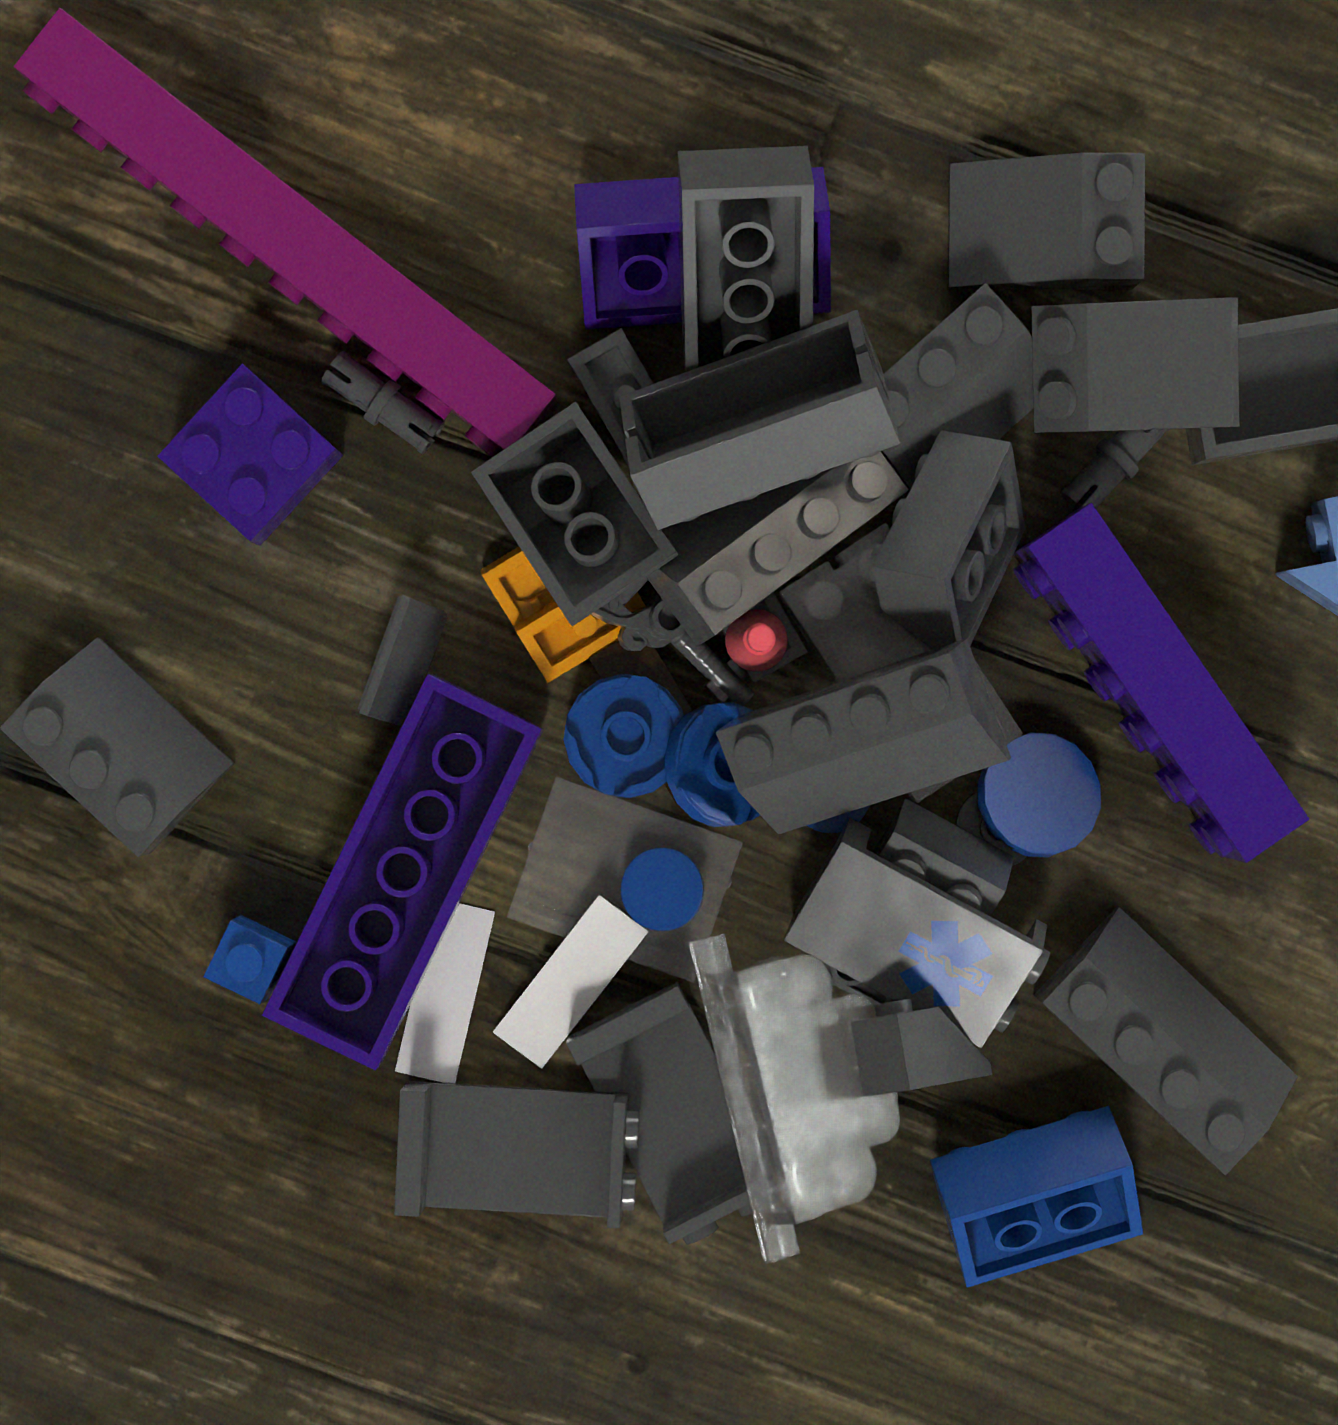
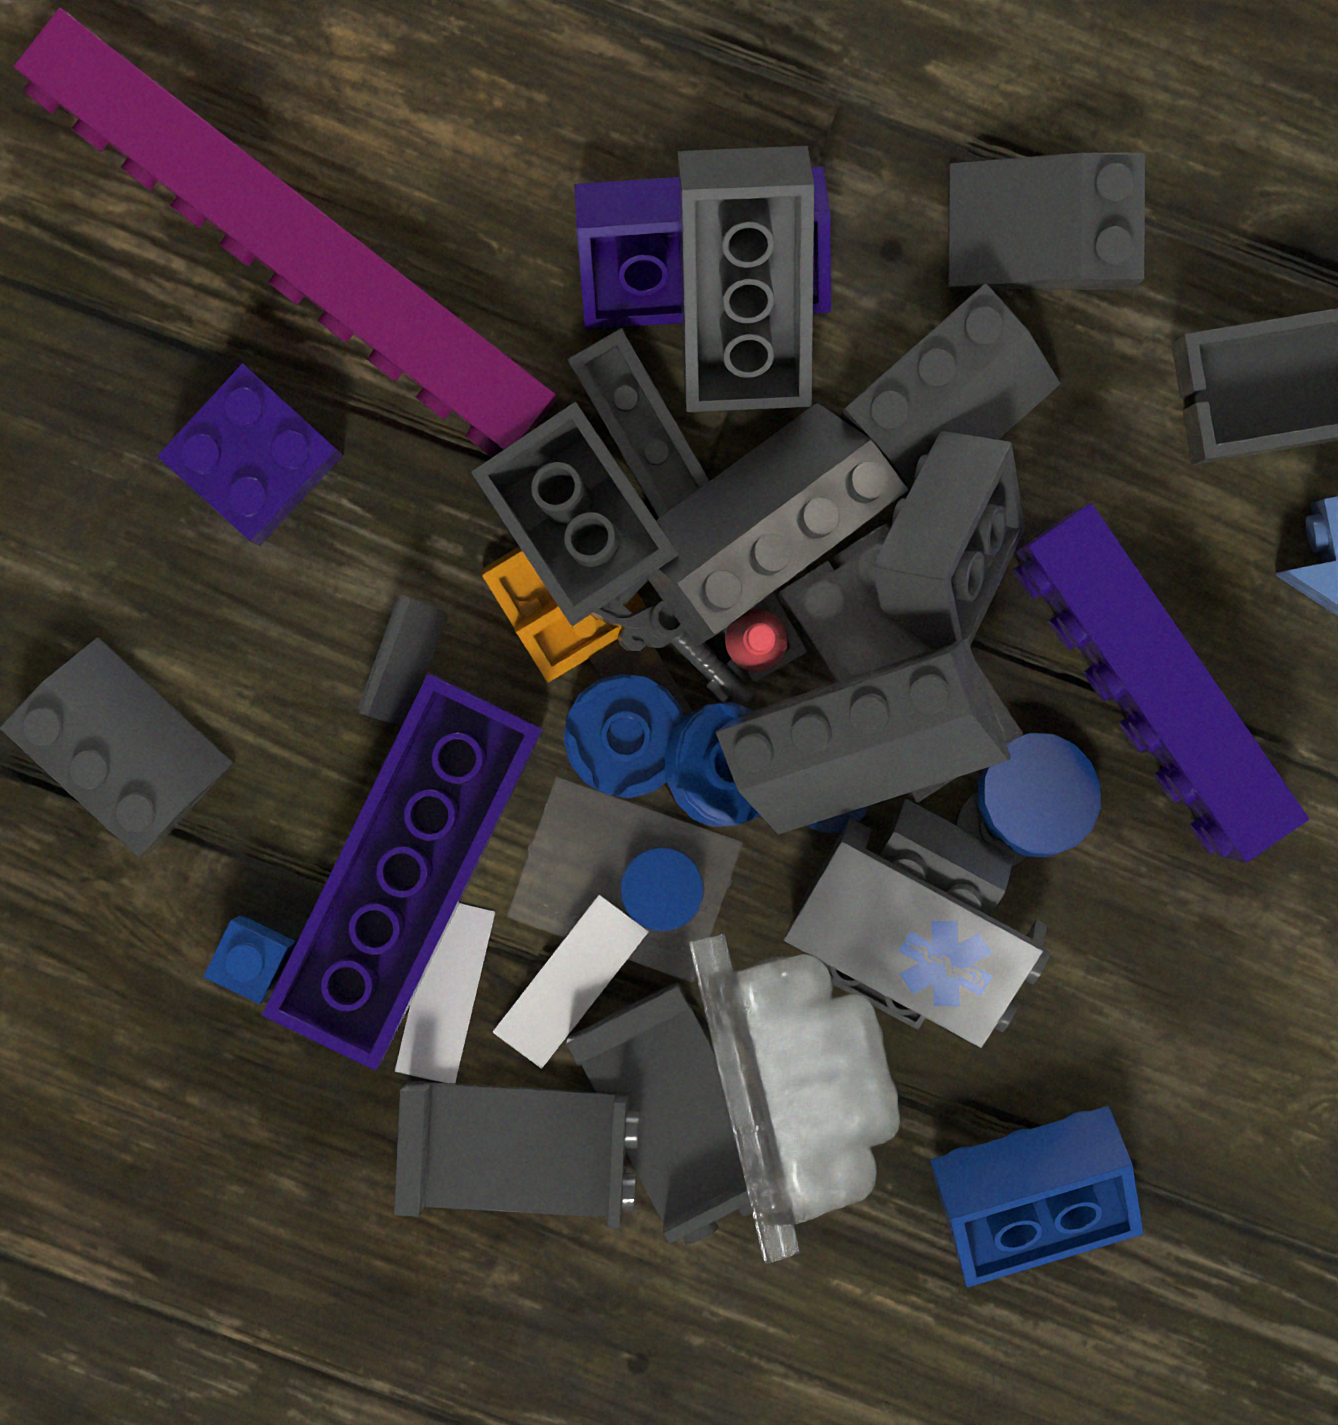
dark grey pin [321,350,445,455] -> none
dark grey piece [619,309,901,530] -> none
dark grey slope [851,999,992,1097] -> none
dark grey slope [1032,298,1239,433] -> none
dark grey slope [1033,906,1298,1176] -> none
dark grey pin [1060,429,1170,510] -> none

